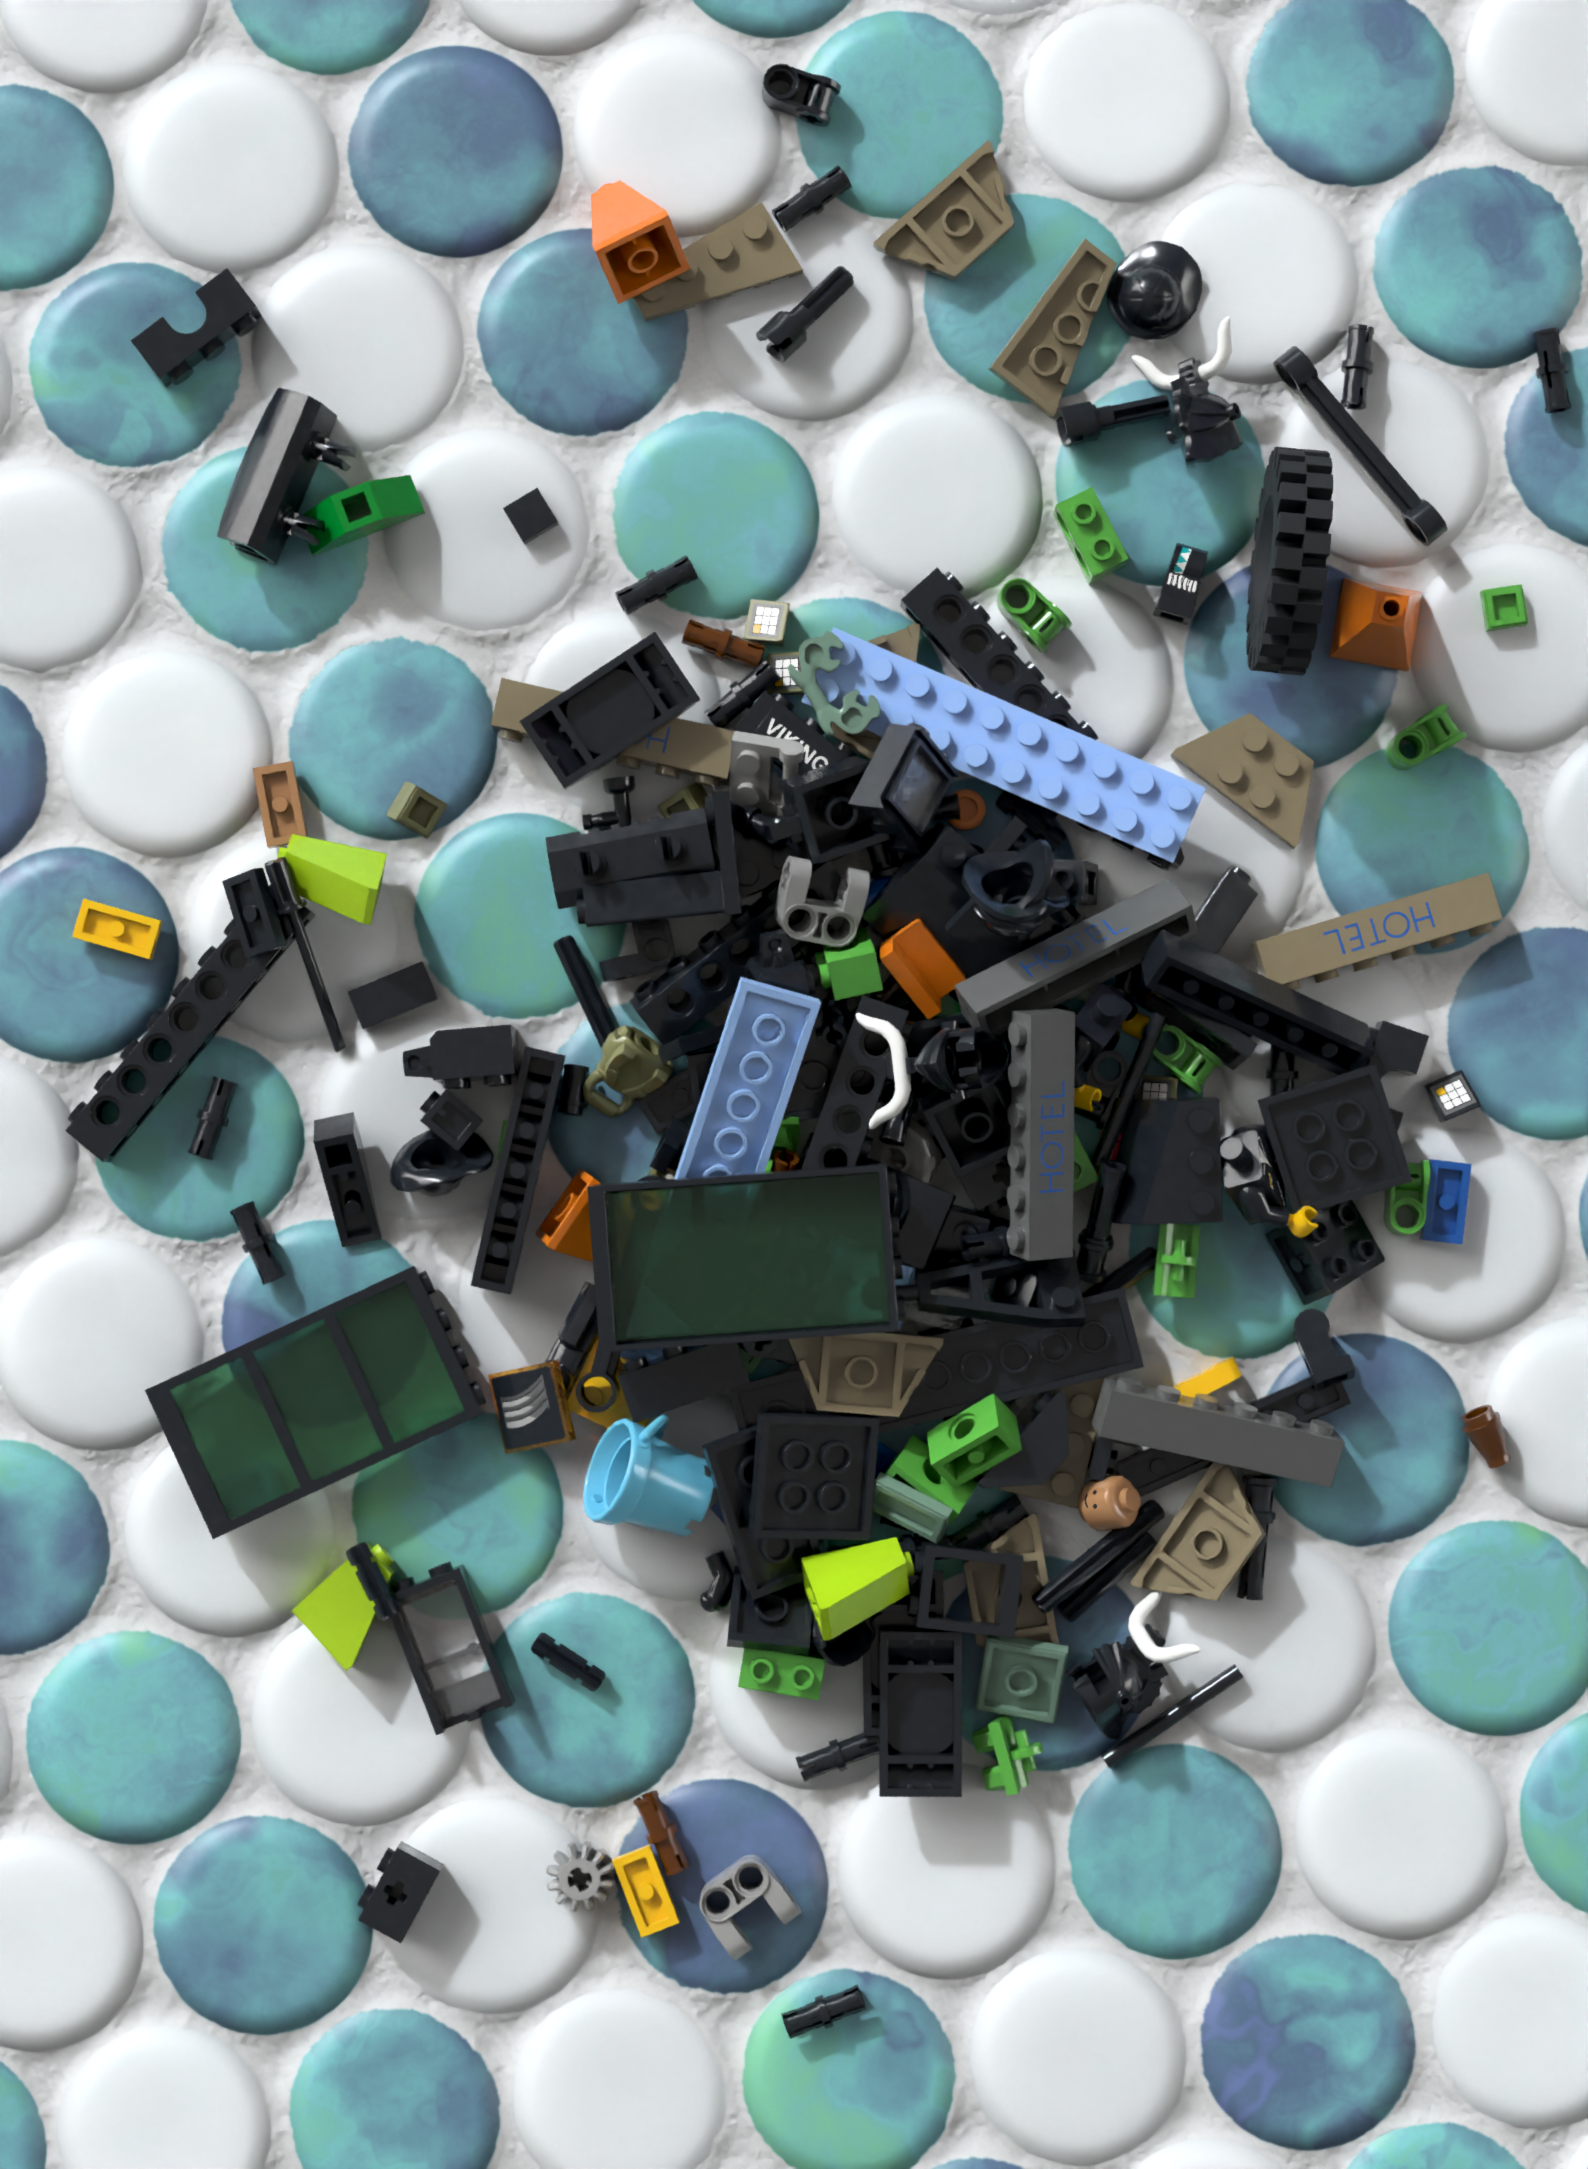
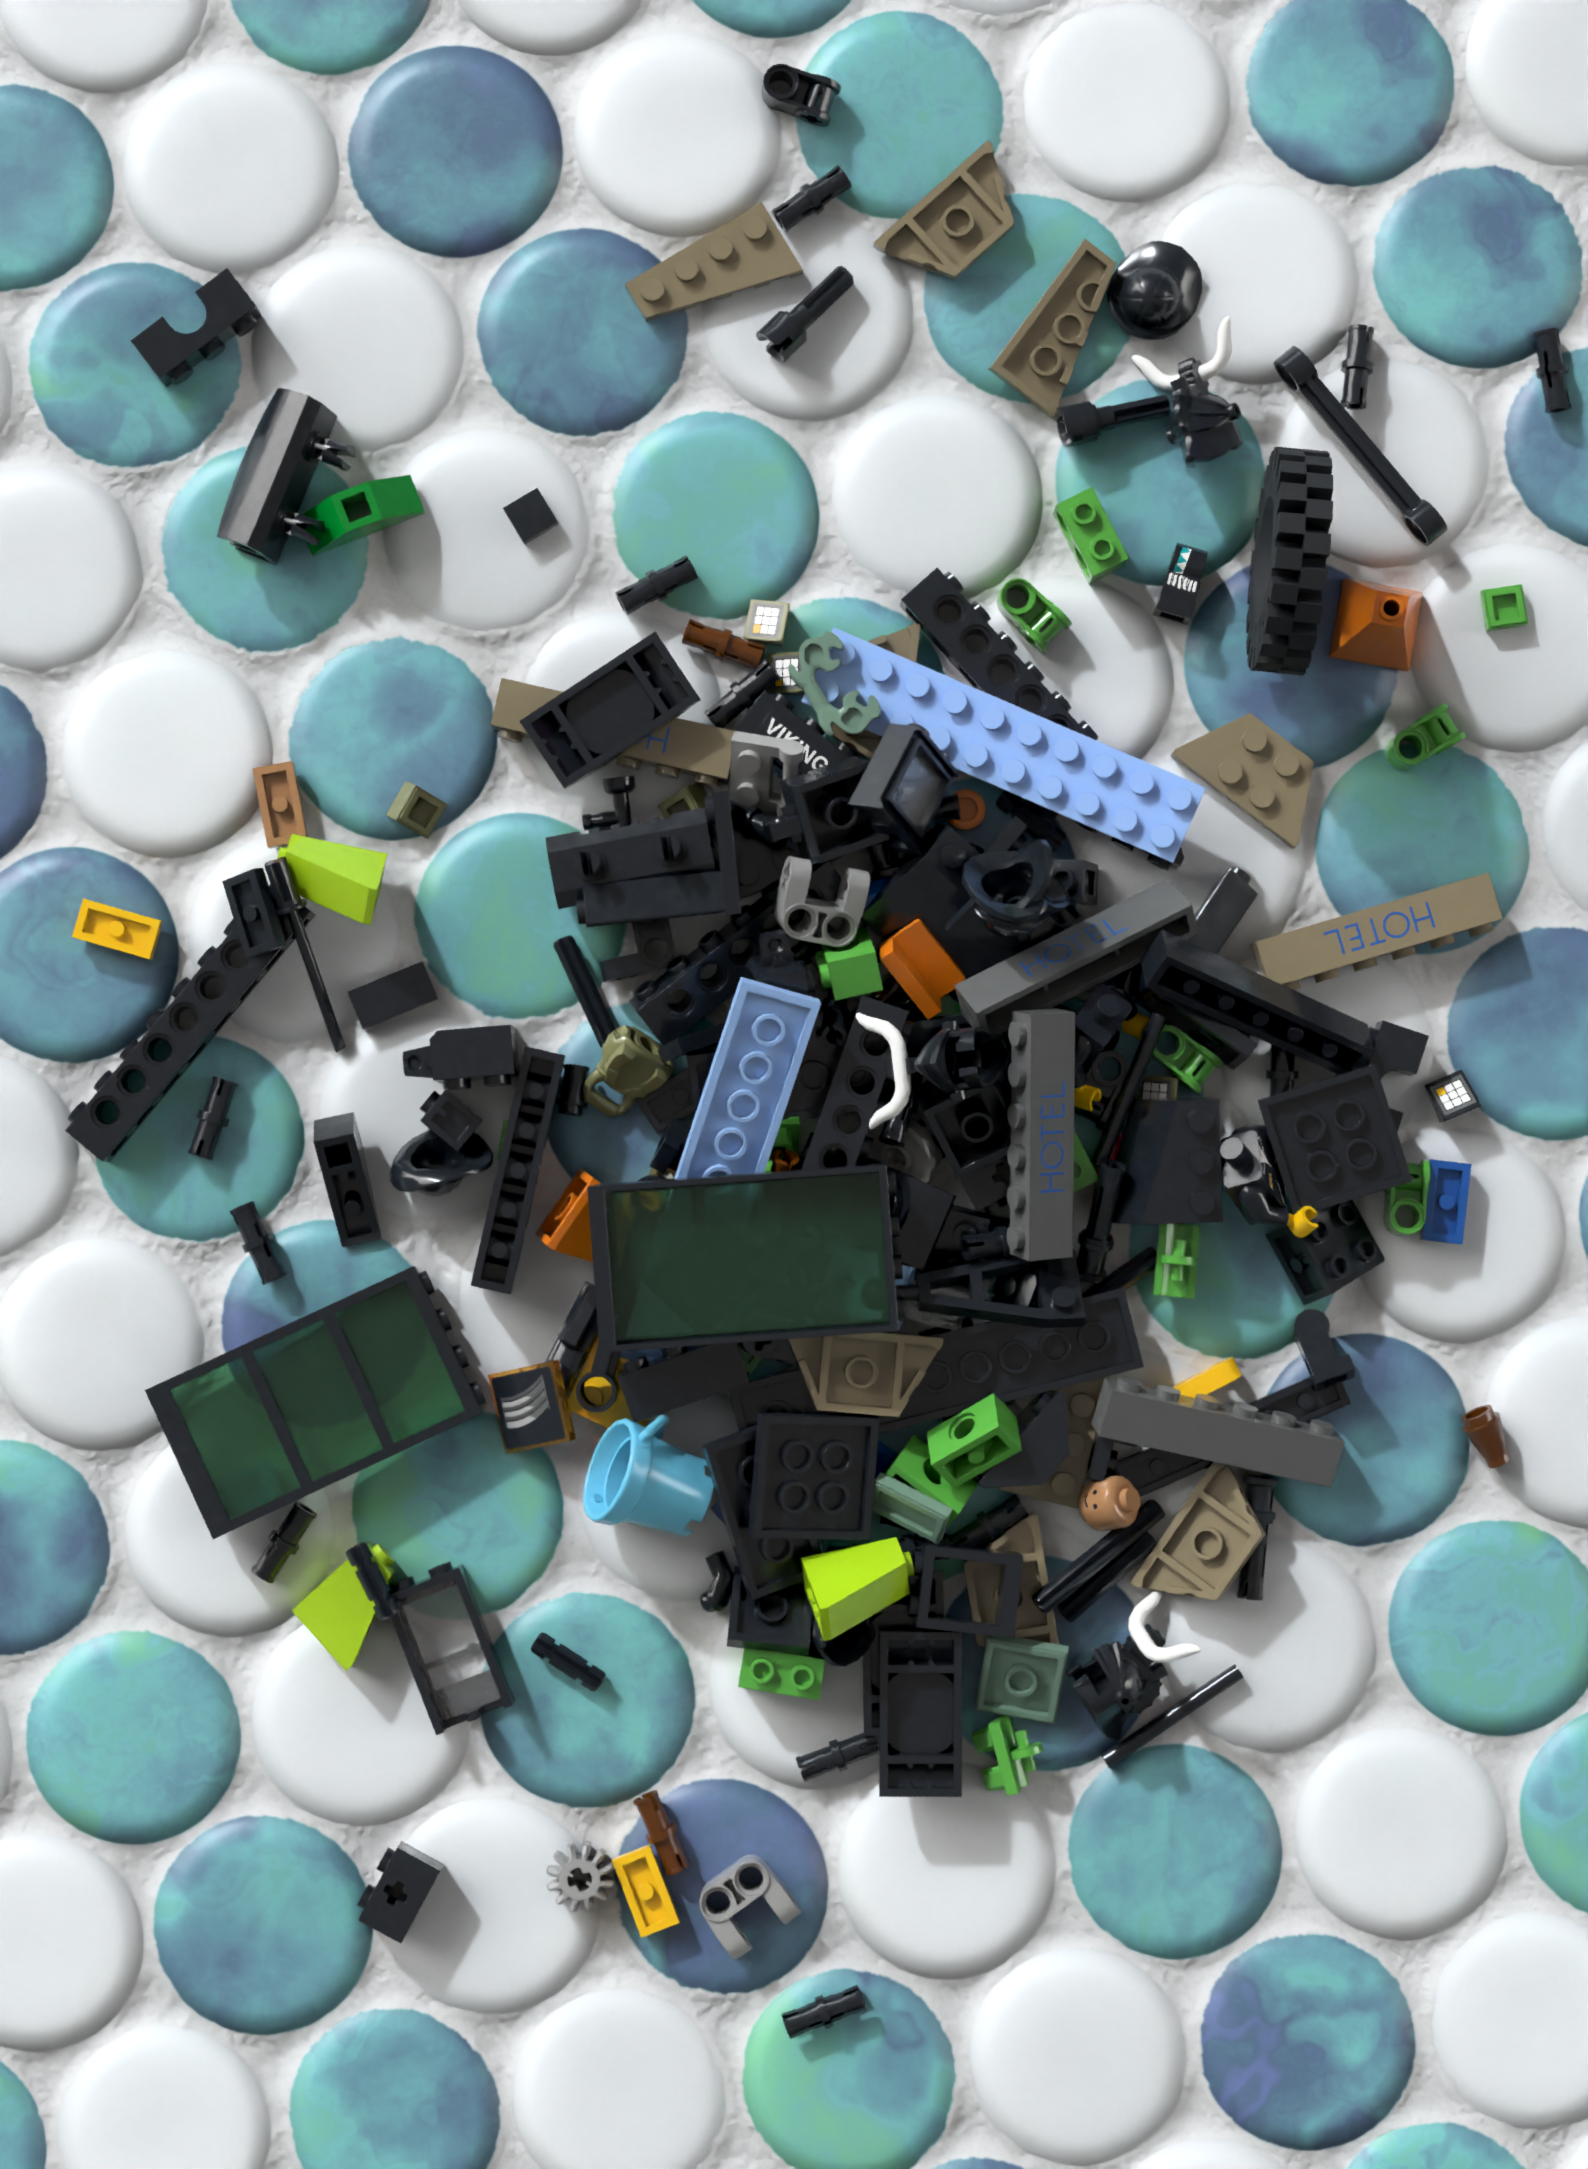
orange slope [591,180,690,304] -> none
none -> black pin [251,1501,317,1584]

